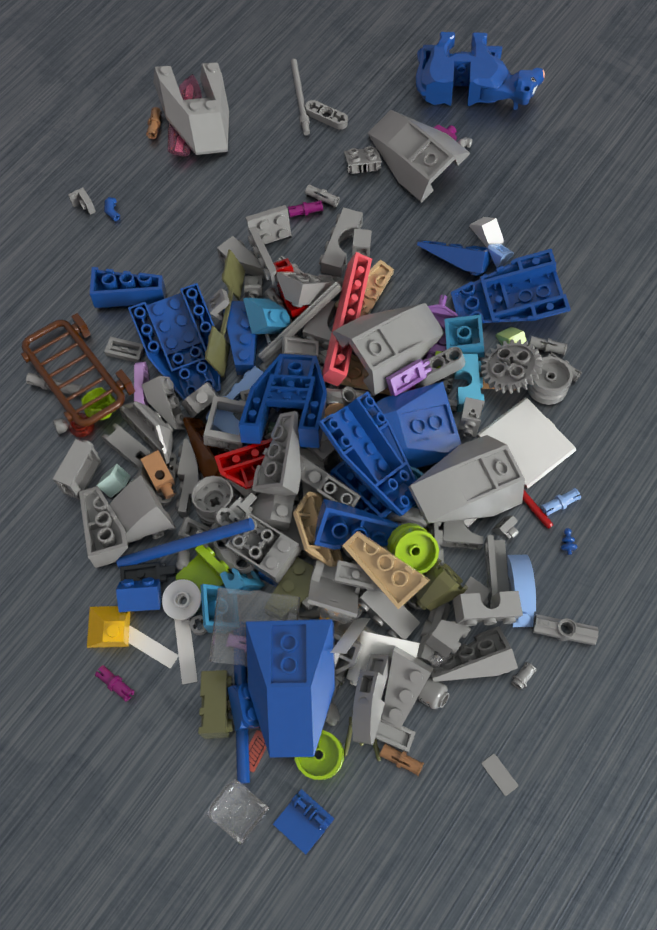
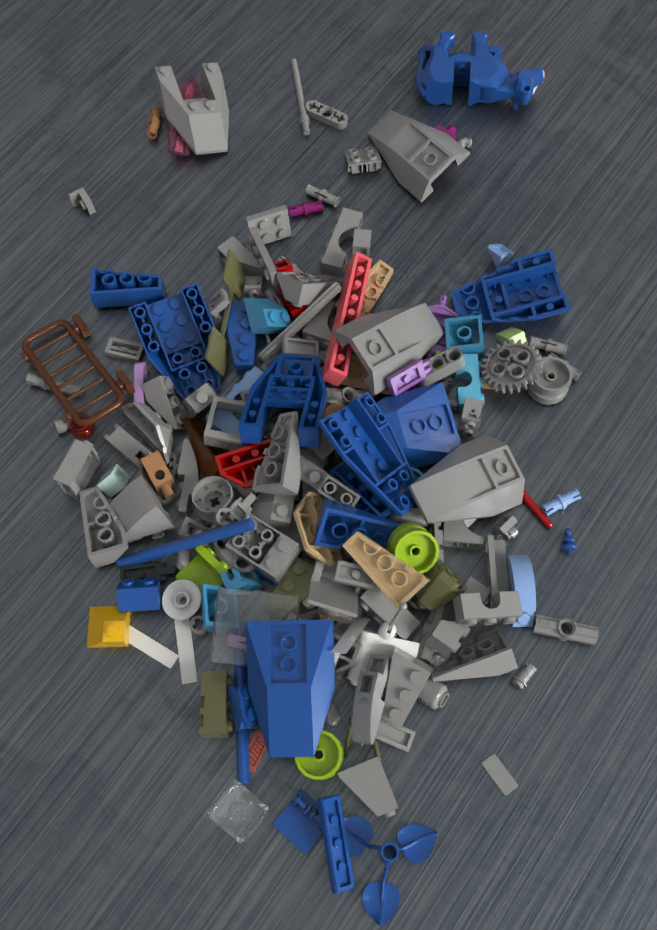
lime hair [81,387,116,420] -> none
magenta pin [95,665,135,702] -> none
blue arm [104,197,120,221] -> none
medium nougat pin [379,743,424,776] -> none
blue wedge [417,240,492,275] -> none
white slope [469,217,504,247] -> none
white piece [477,398,576,489] -> none
none -> blue tile [317,794,355,894]
none -> light grey slope [338,756,399,819]
none -> blue plant [344,816,438,926]
none -> hinge [378,602,407,640]

